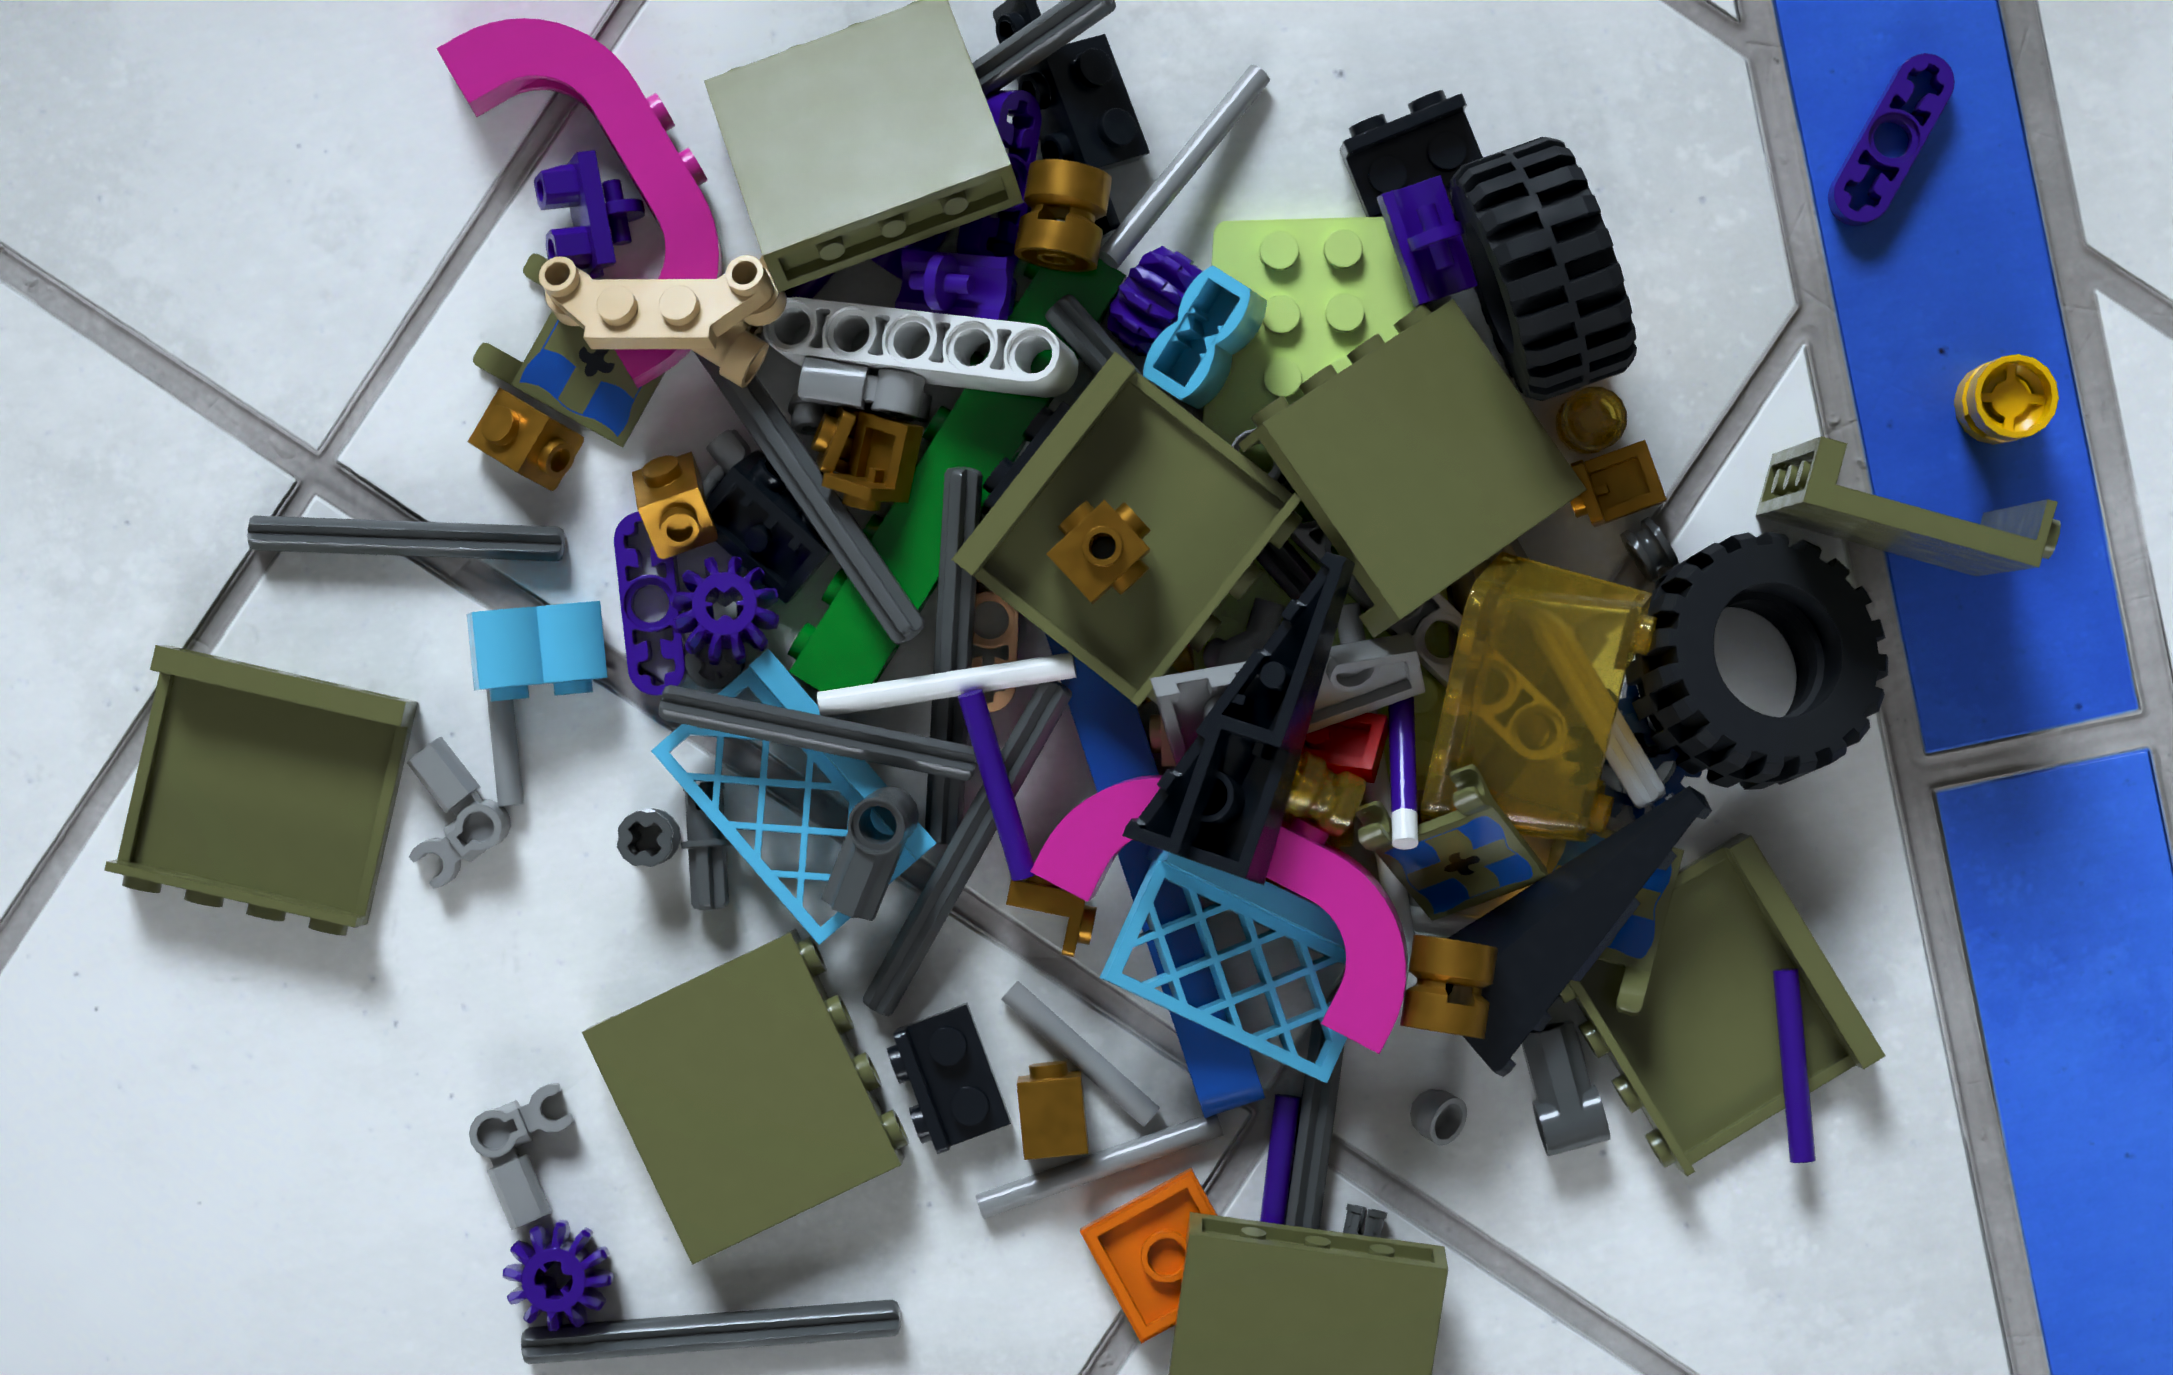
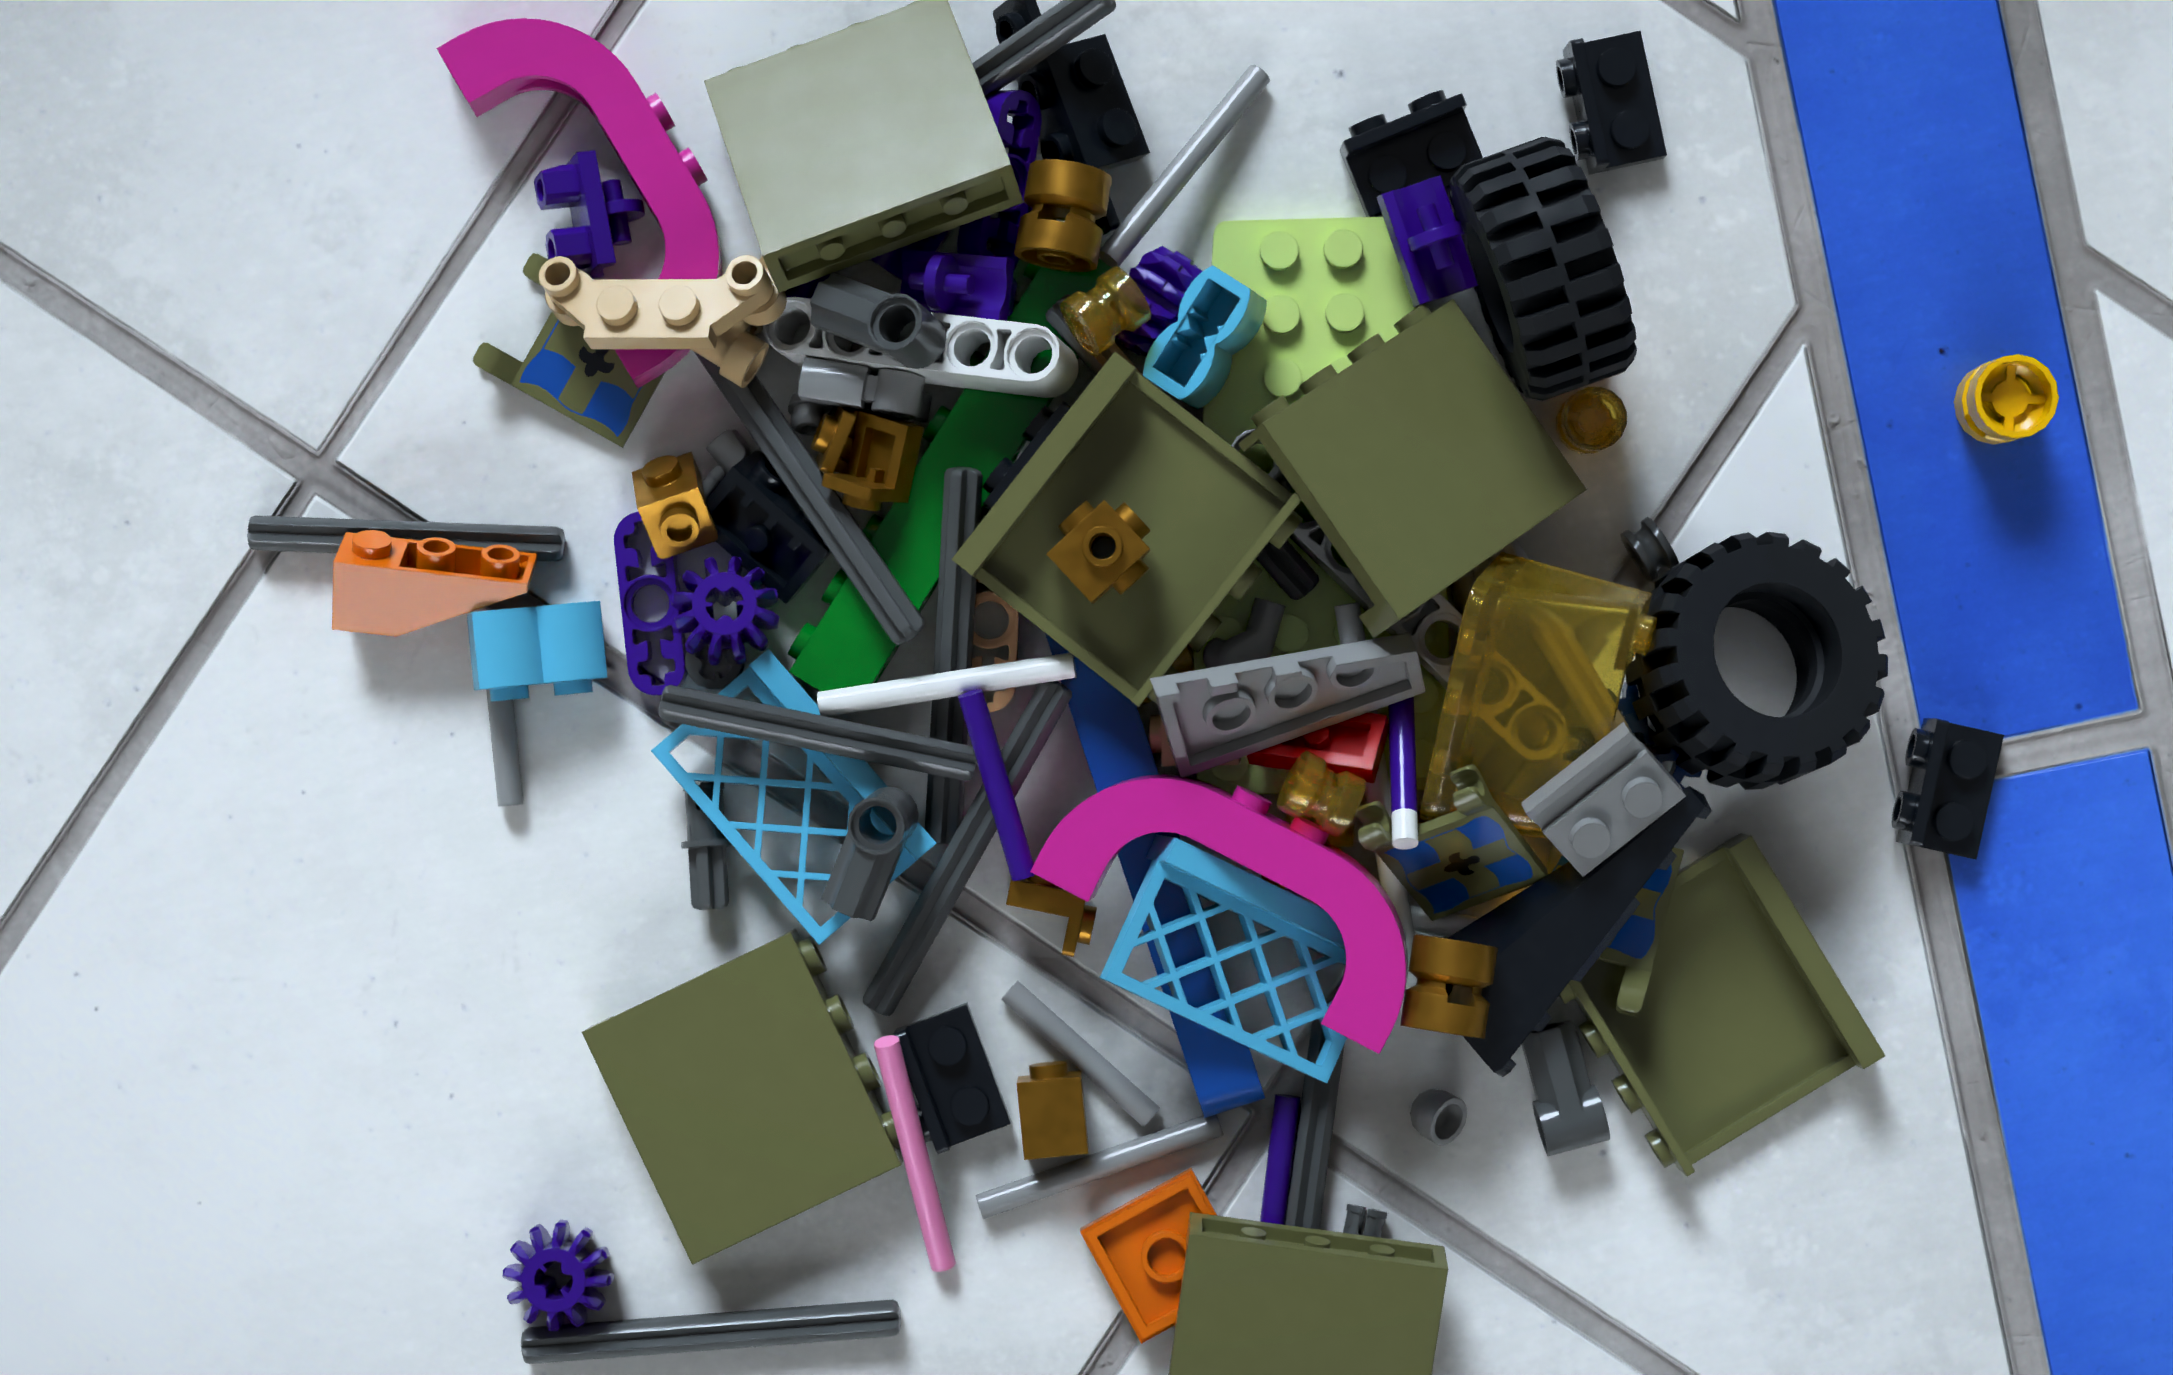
olive panel [104,645,418,936] -> none
light grey bar [407,737,511,889] -> none
pearl gold bracket [467,387,584,491] -> none
light grey bar [469,1083,574,1230] -> none
dark grey bush [617,808,681,867] -> none
black wedge [1122,552,1355,886] -> none
pearl gold bracket [1570,440,1667,527] -> none
olive panel [1756,436,2061,576] -> none
dark purple bar [1773,968,1816,1163] -> none
dark purple beam [1828,53,1955,226] -> none
none -> orange slope [332,530,537,637]
none -> dark grey piece [810,272,947,369]
none -> bright pink bar [874,1035,956,1272]
none -> clear yellow wheel [1060,266,1151,357]
none -> light grey plate [1521,722,1686,877]
none -> black bracket [1556,31,1667,175]
none -> black bracket [1891,718,2004,859]

